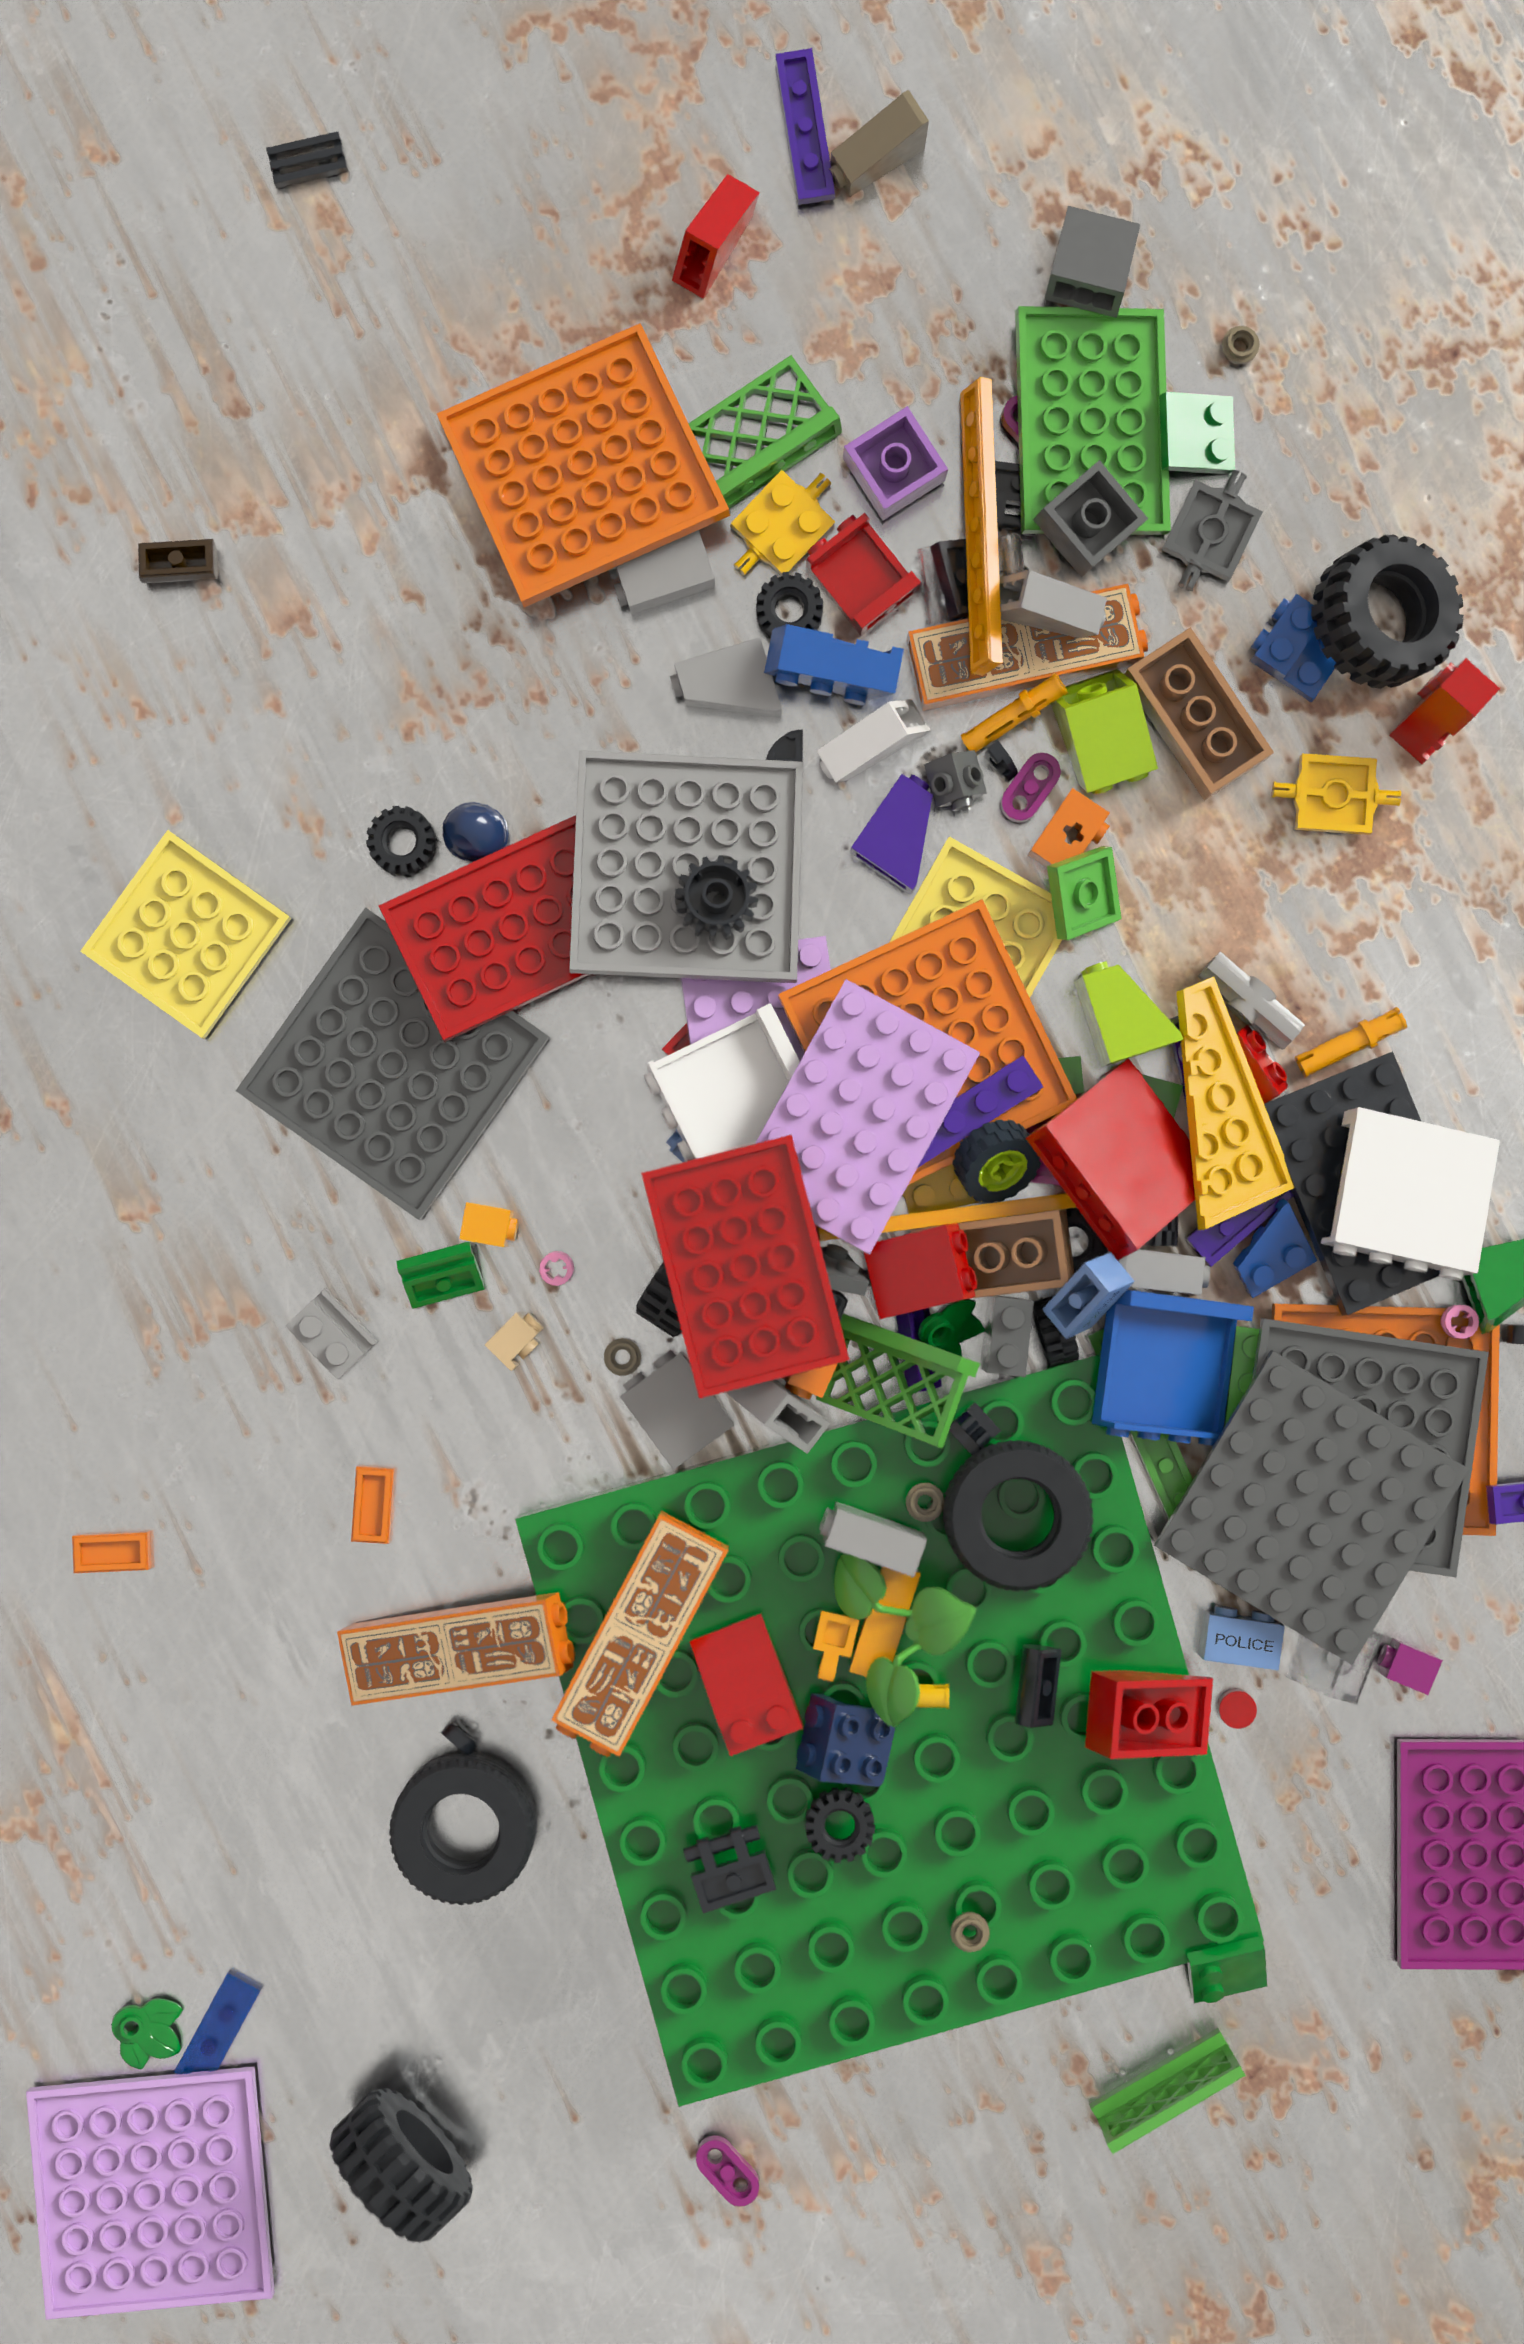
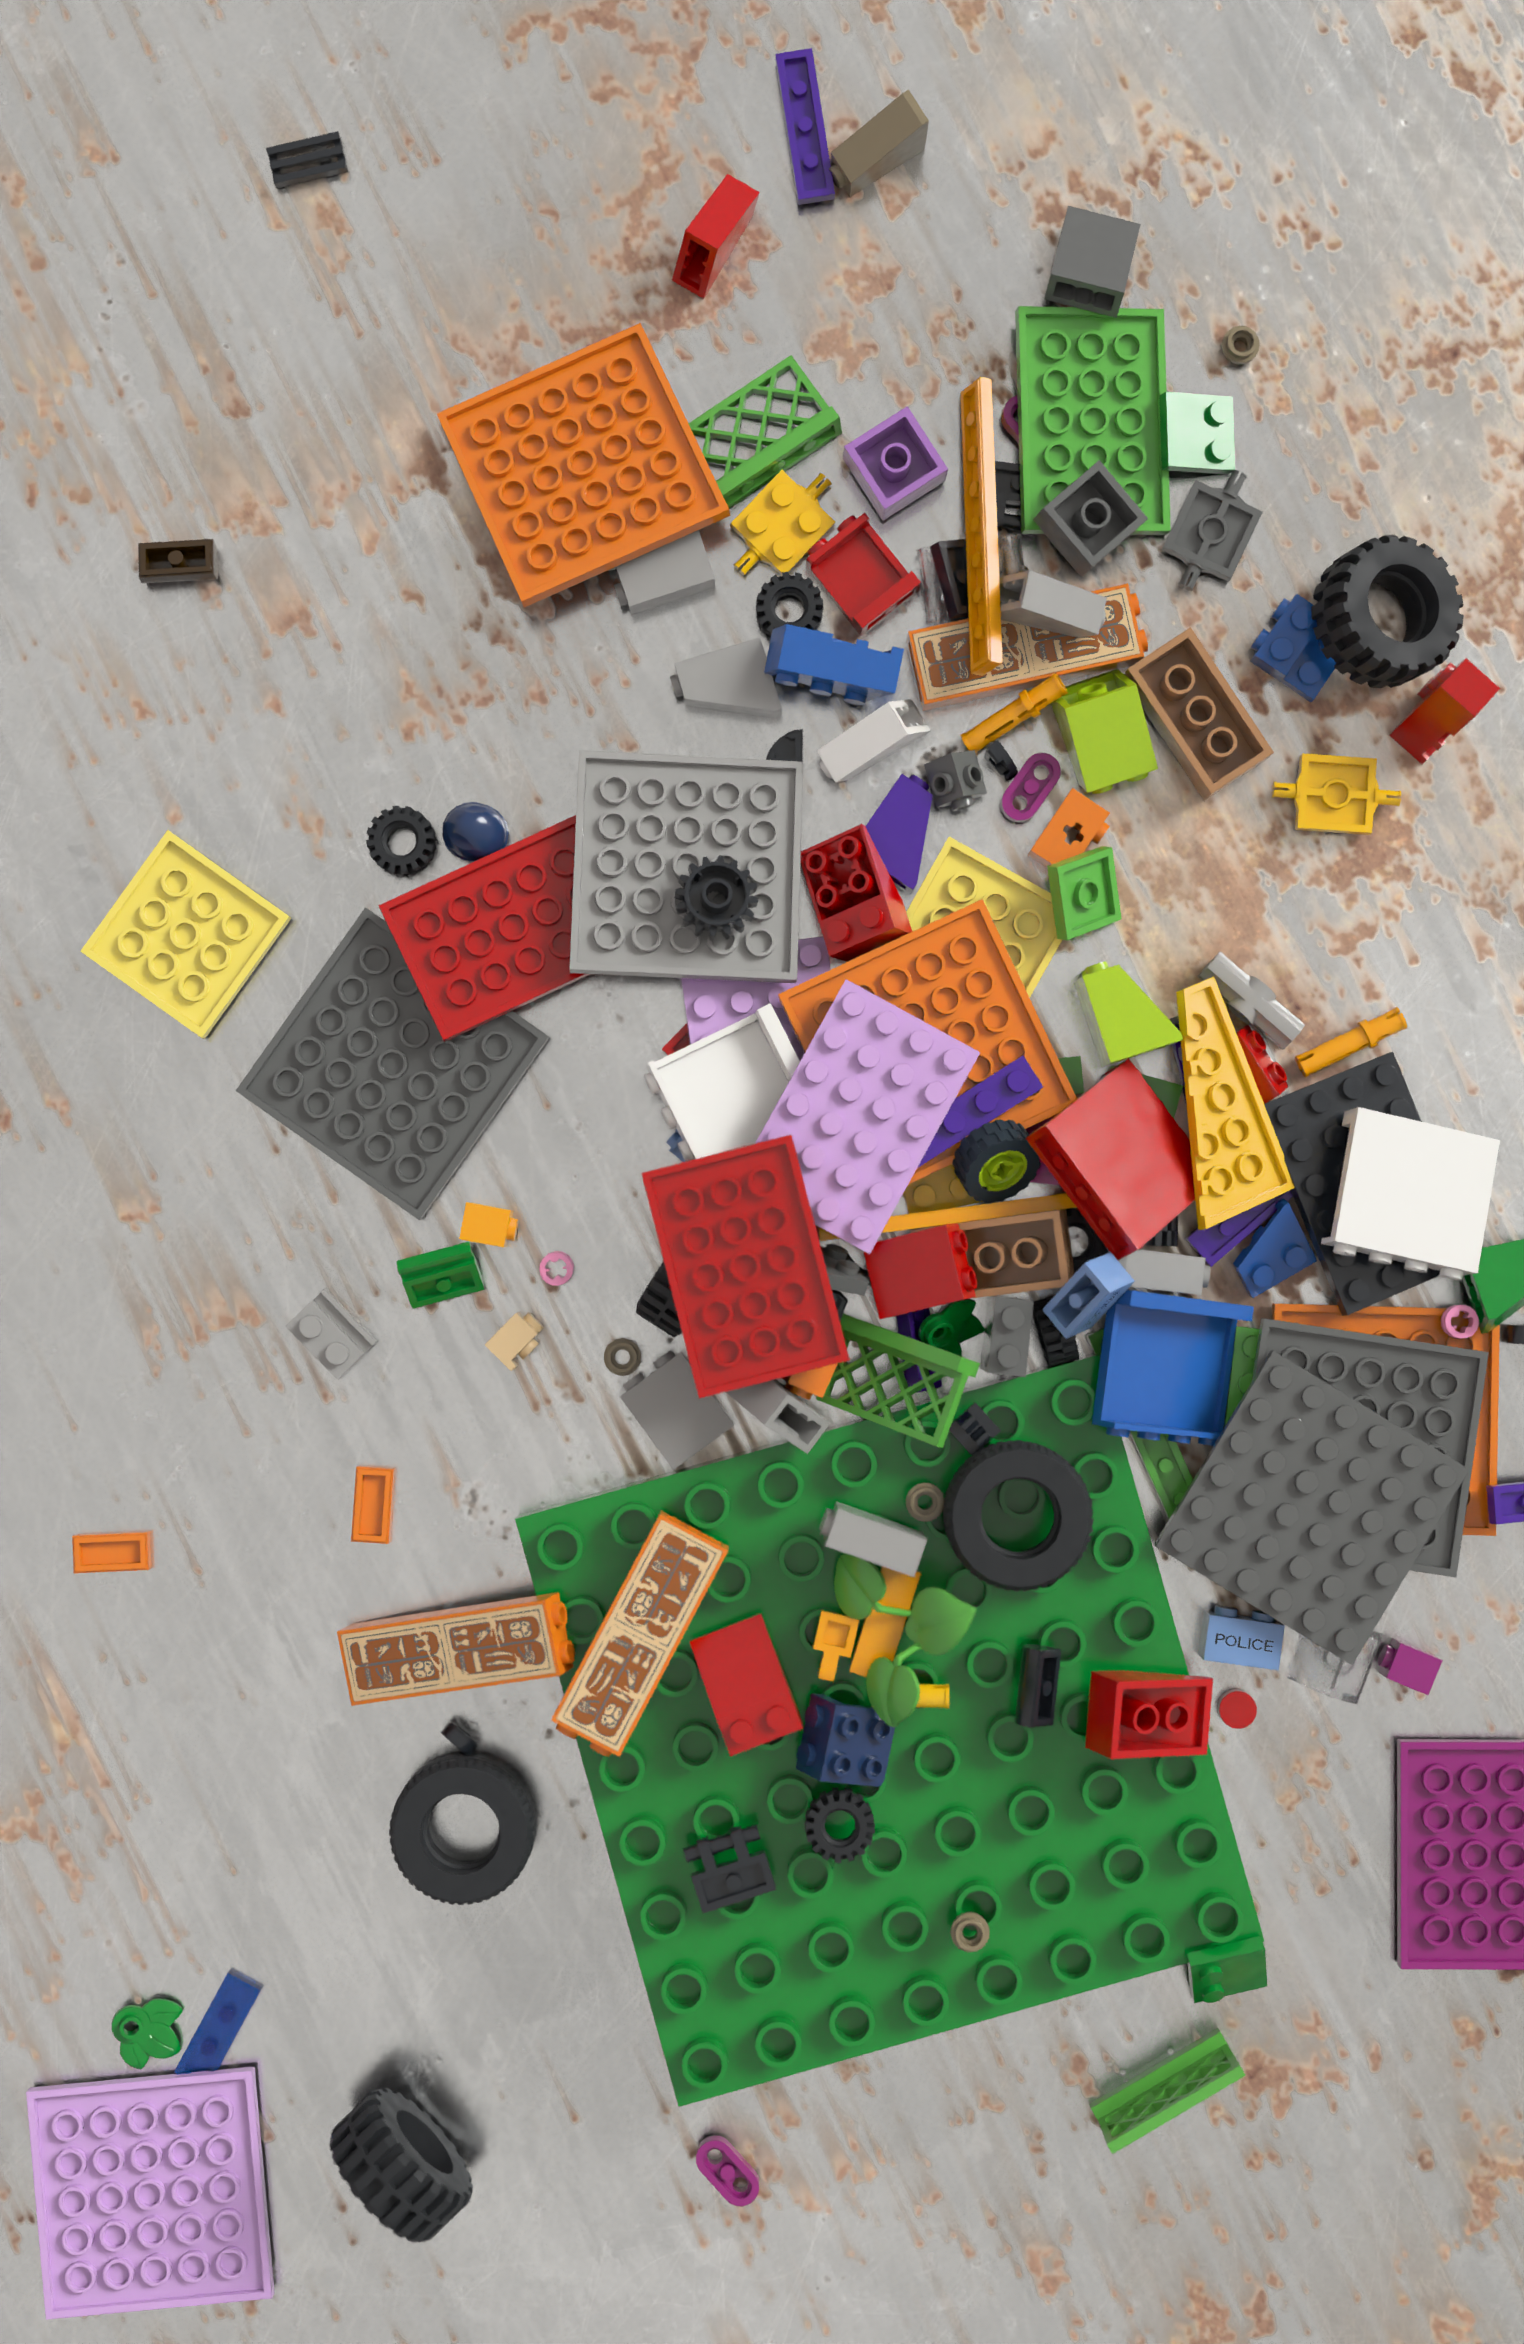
none -> red slope [801,824,912,962]

